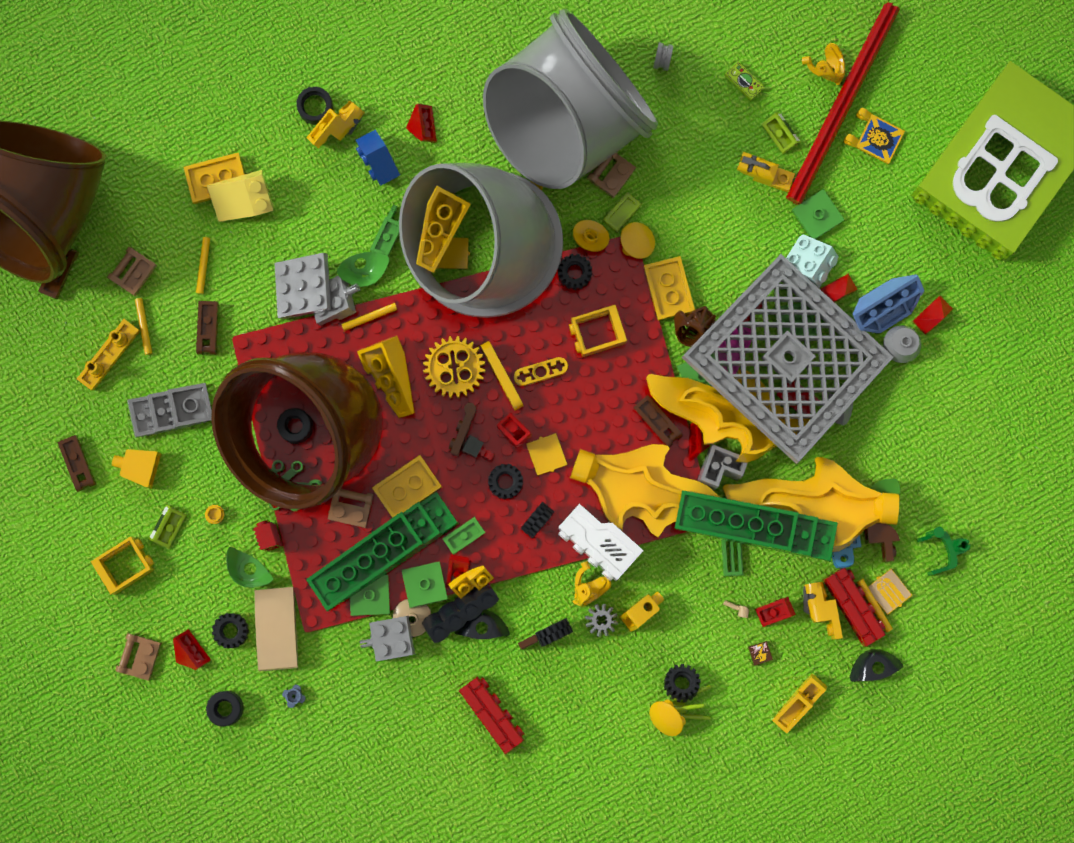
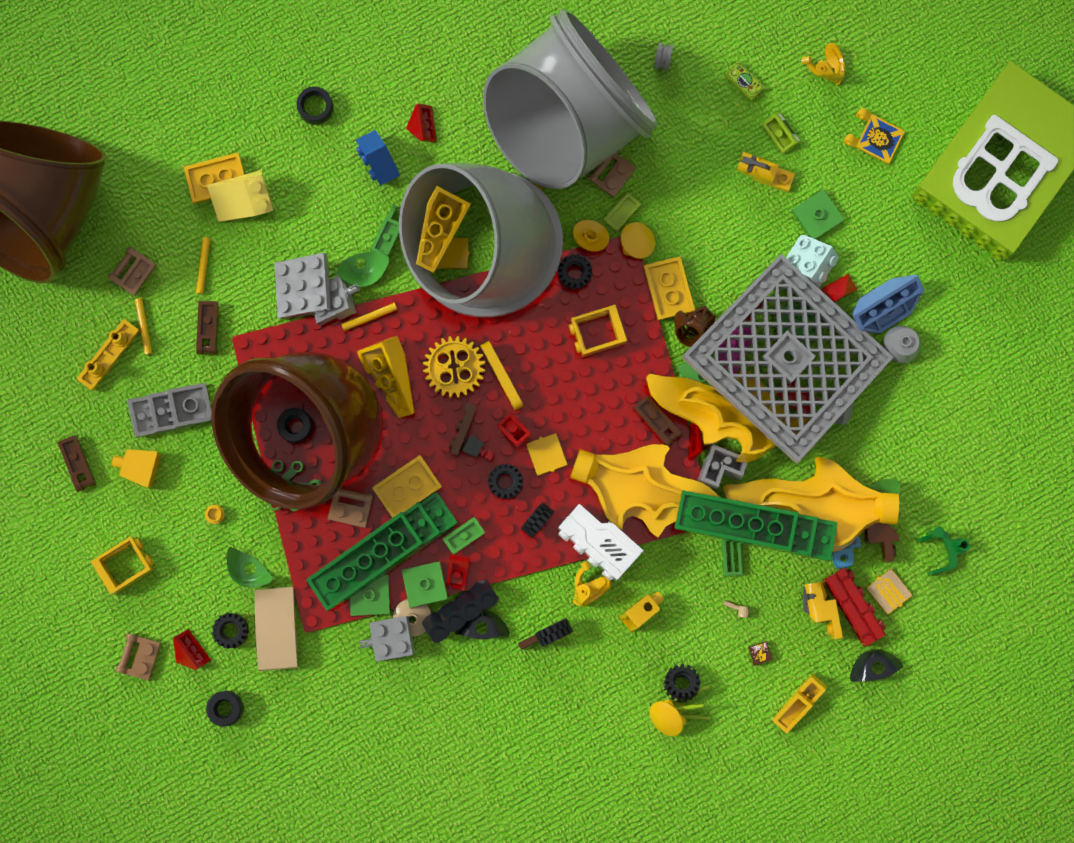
reddish brown plate [38,249,79,300] -> none
lime slope [149,505,187,549] -> none
red brick [253,520,283,552] -> none
sand blue plate [282,685,305,708] -> none
yellow plate [307,100,365,148] -> none
yellow slope [448,566,494,599] -> none
red brick [459,676,524,754] -> none
yellow beam [514,357,568,386] -> none
light grey gear [585,604,618,637] -> none
red slope [755,597,796,627] -> none
red axle [786,2,900,205] -> none
yellow bar [856,579,893,633] -> none
red slope [912,296,953,335] -> none

